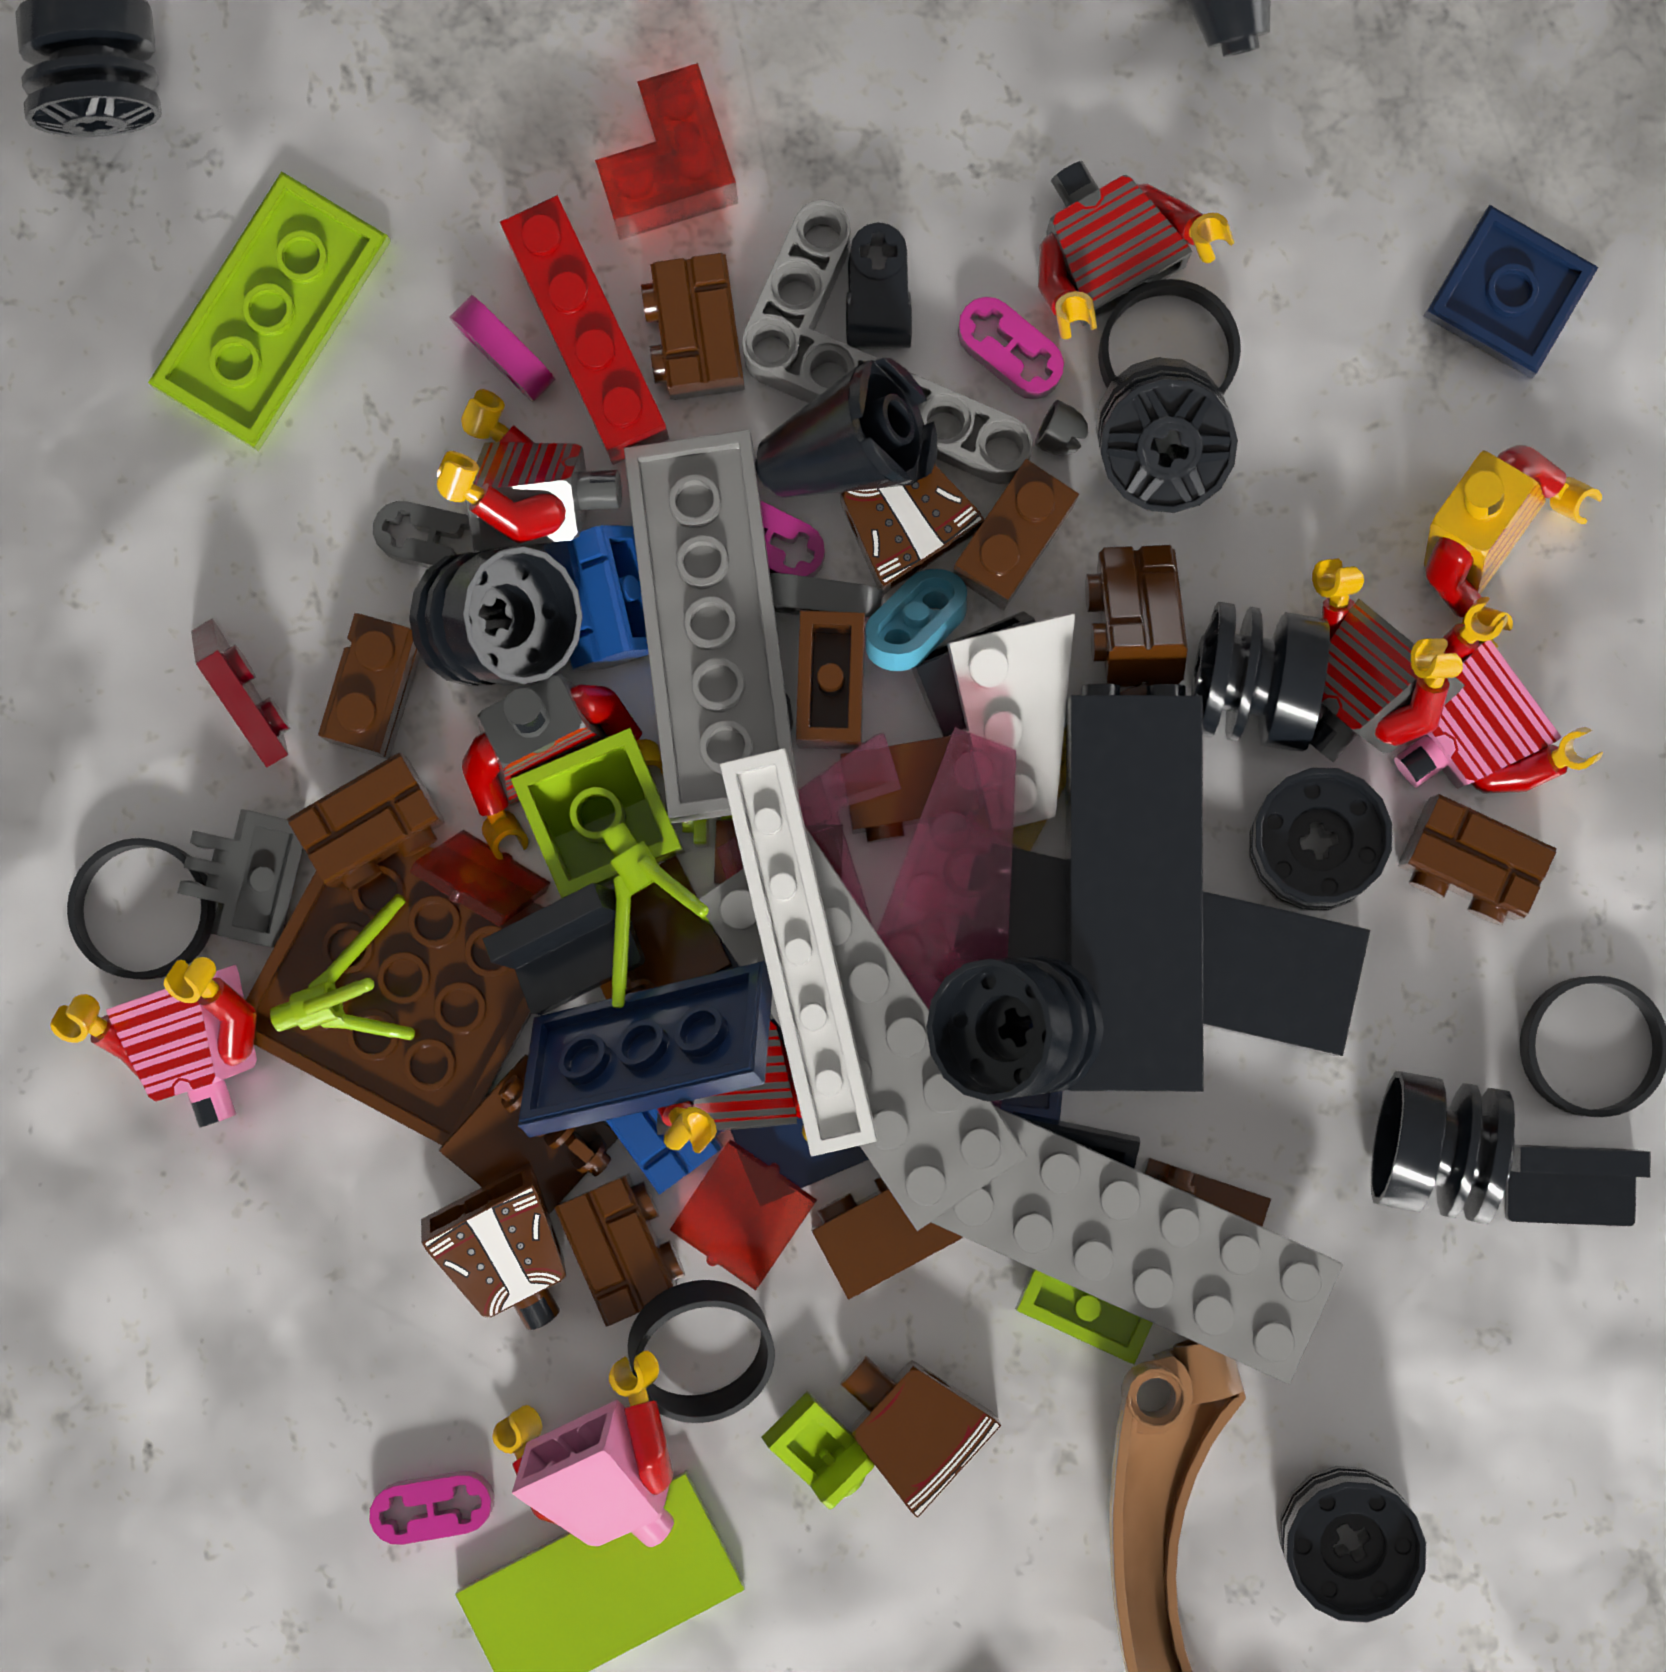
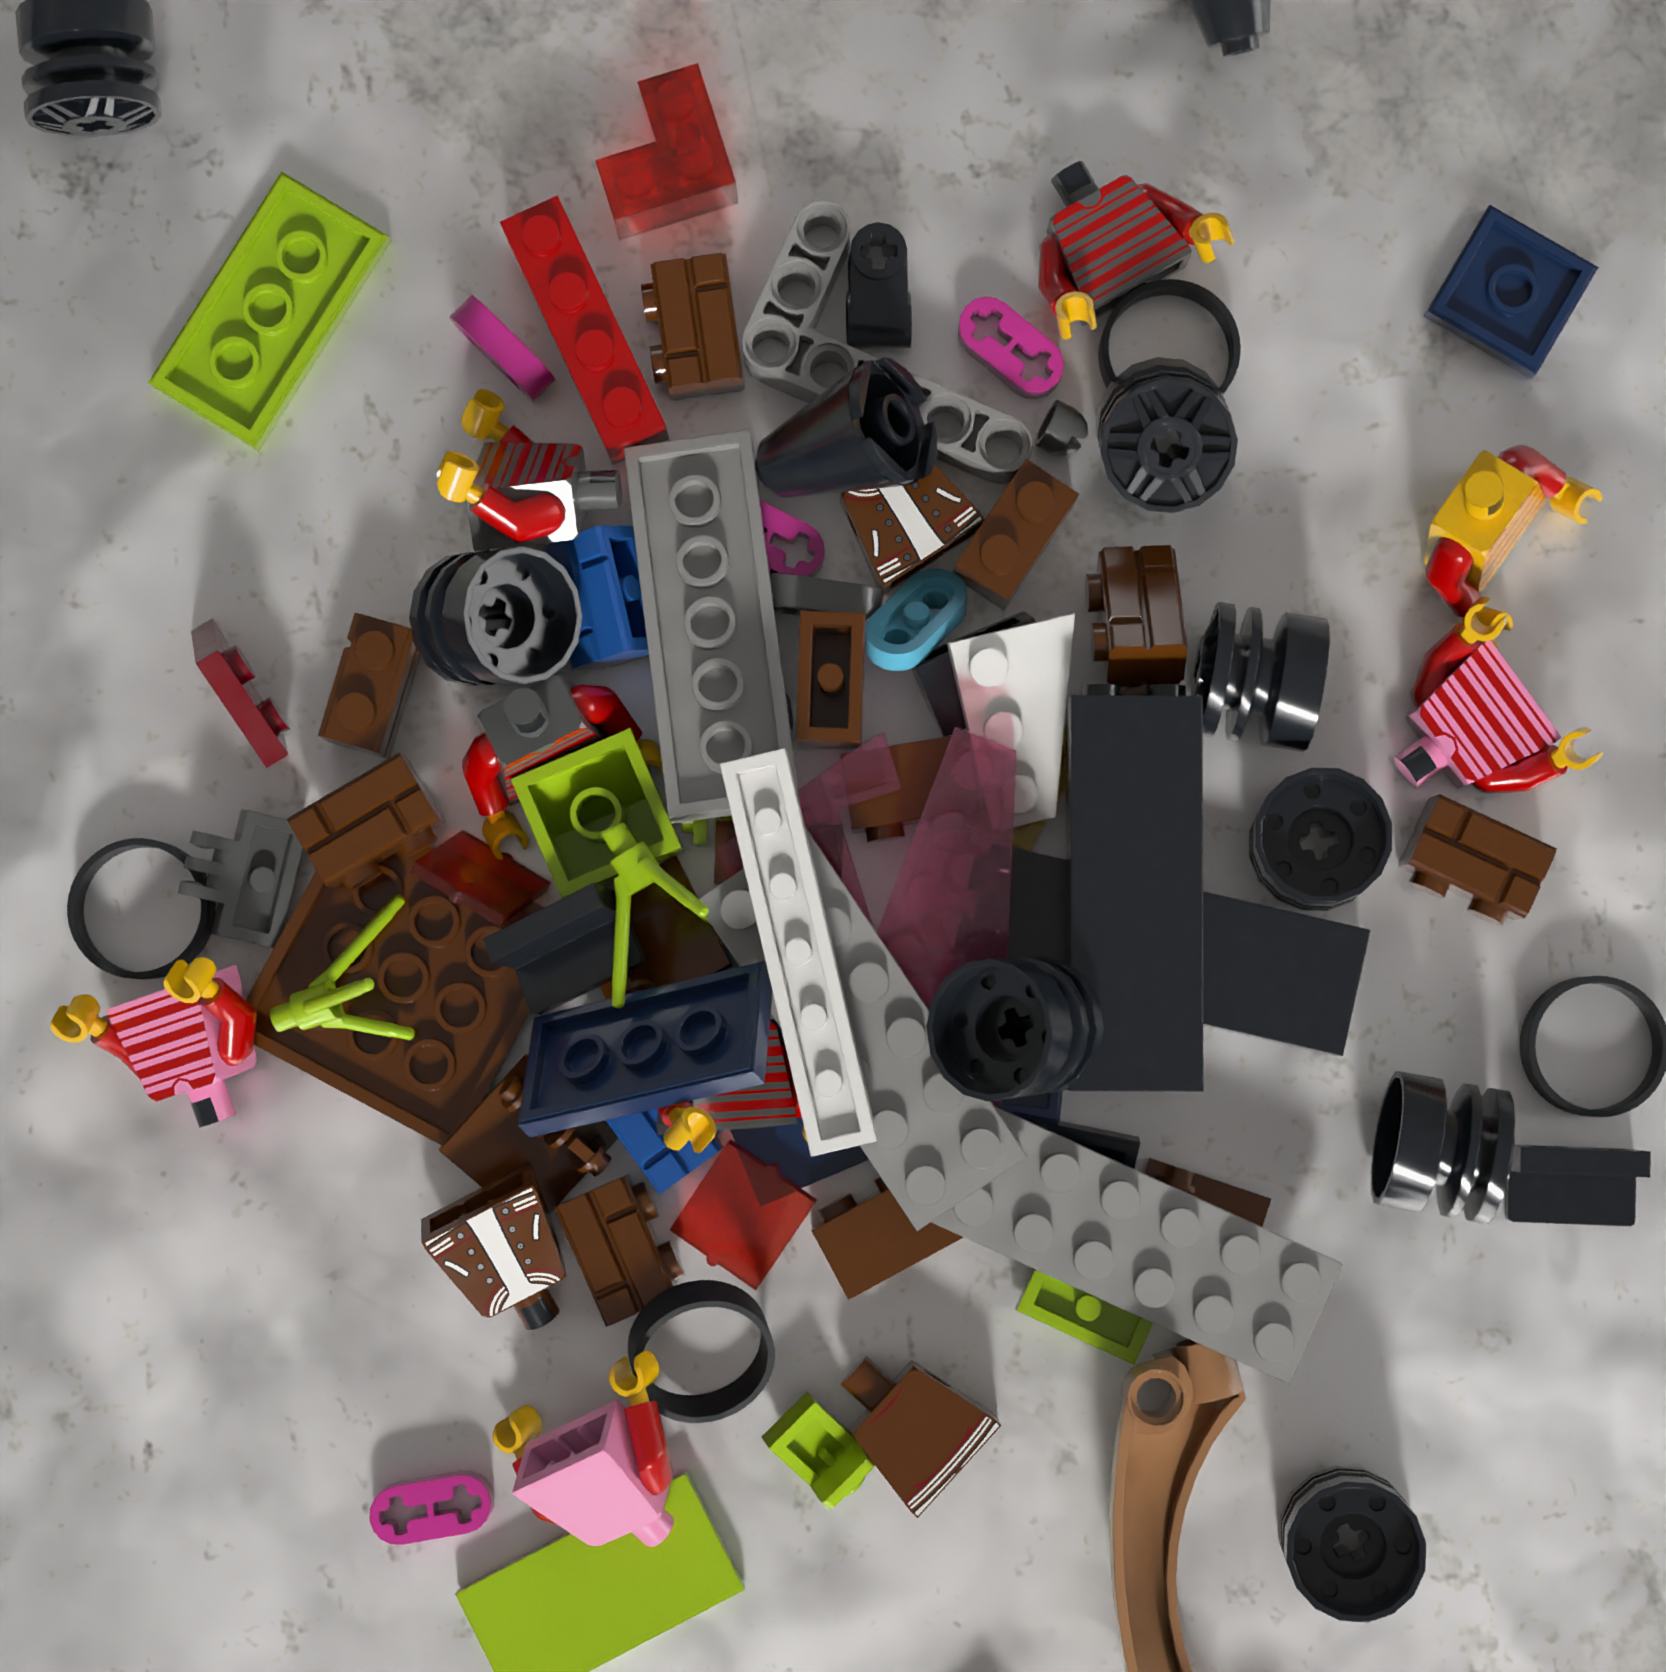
dark grey beam [373,501,494,568] -> none
torso [1310,558,1465,762] -> none

